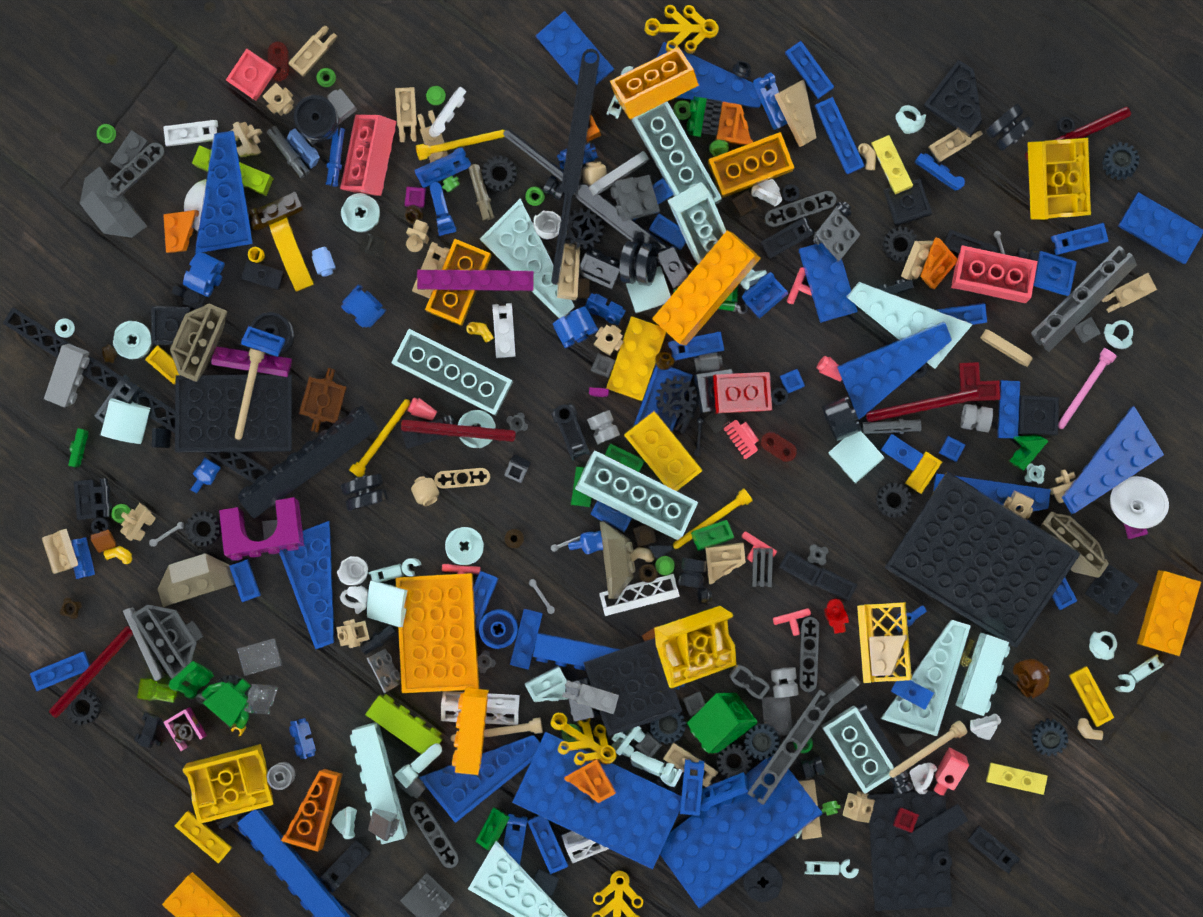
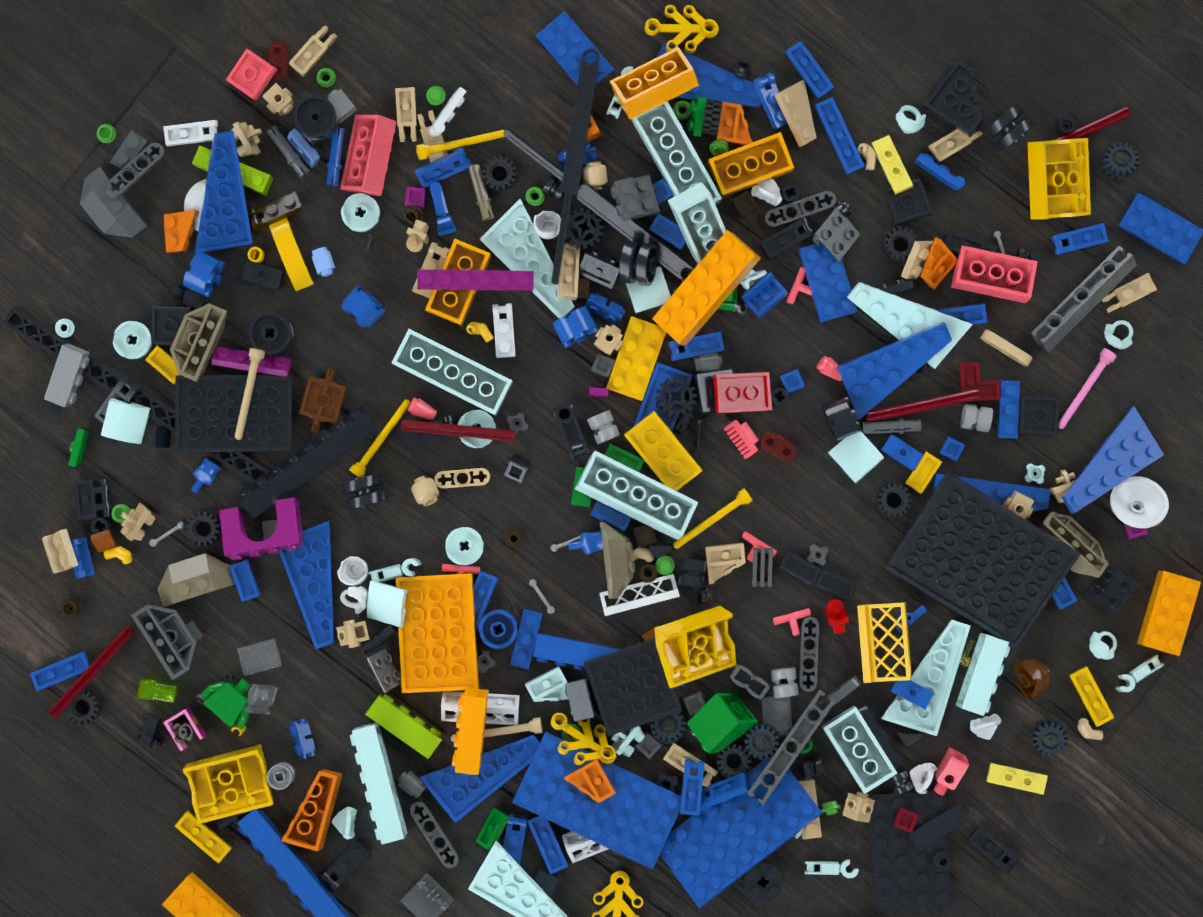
dark brown plate [102,344,117,363] -> none
light grey tile [123,607,165,681] -> none
green plate [169,661,214,699] -> none
blue plate [241,326,285,357] -> none
dark grey slope [368,809,400,841] -> none
light aqua piece [395,743,442,788] -> none
bright green plate [442,176,460,192] -> none
light grey hinge [562,681,619,714] -> none
light grey beam [588,151,650,197] -> none
light aqua piece [631,751,683,787] -> none
dark brown plate [655,352,674,370] -> none
plate [657,245,689,288] -> none
green plate [691,520,734,551] -> none
tan wing [869,635,907,676] -> none
tan piece [889,721,967,778] -> none
green slope [1010,435,1048,471] -> none
blue plate [1033,251,1077,296] -> none
dark grey plate [1074,317,1101,343] -> none

